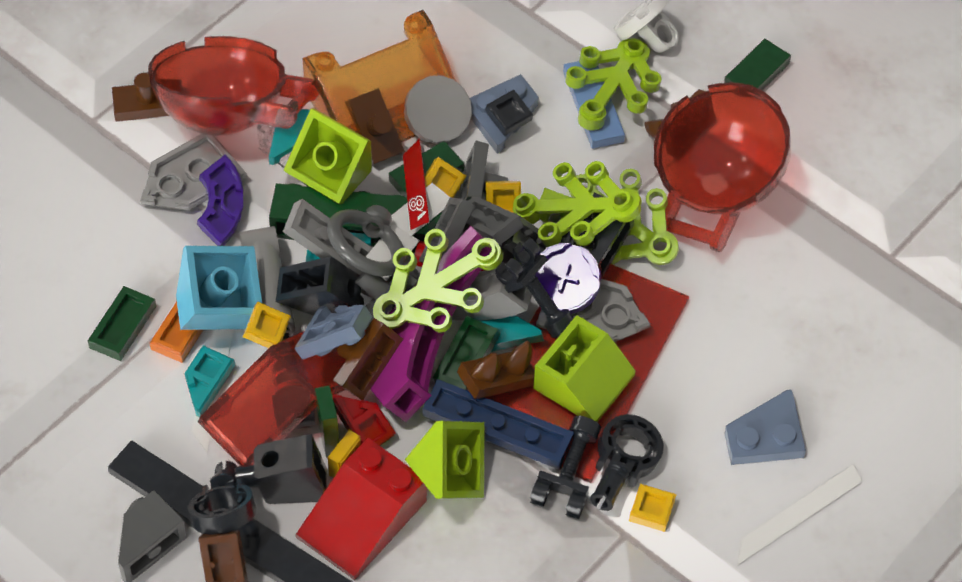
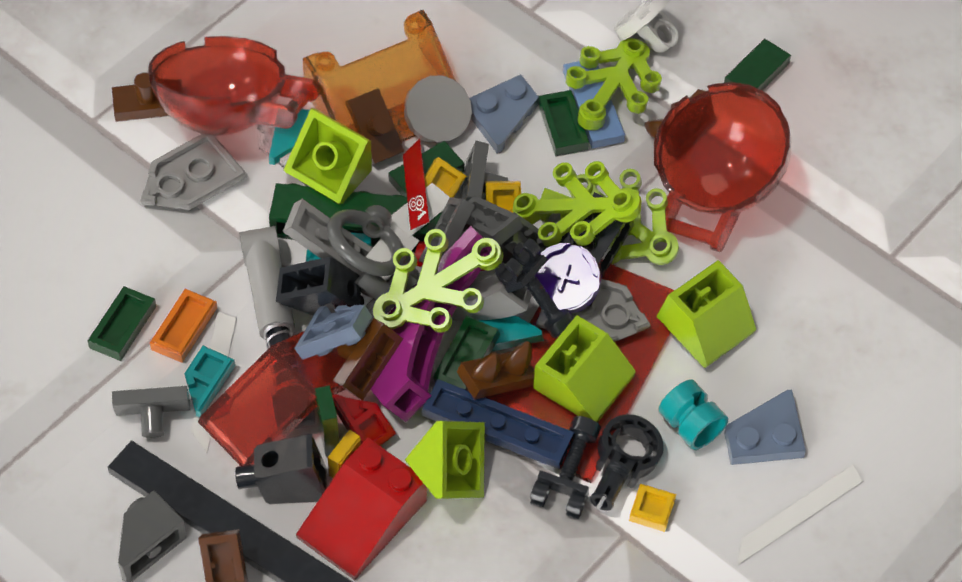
medium azure slope [176,246,262,330] -> none
black pin [188,461,257,535] -> none
dark purple tile [197,154,244,246] -> none
yellow tile [243,301,291,351] -> none
black tile [485,89,533,136] -> none
none -> dark grey tile [112,386,190,438]
none -> dark green tile [538,90,589,156]
none -> lime slope [656,260,756,368]
none -> teal wheel [658,379,728,450]

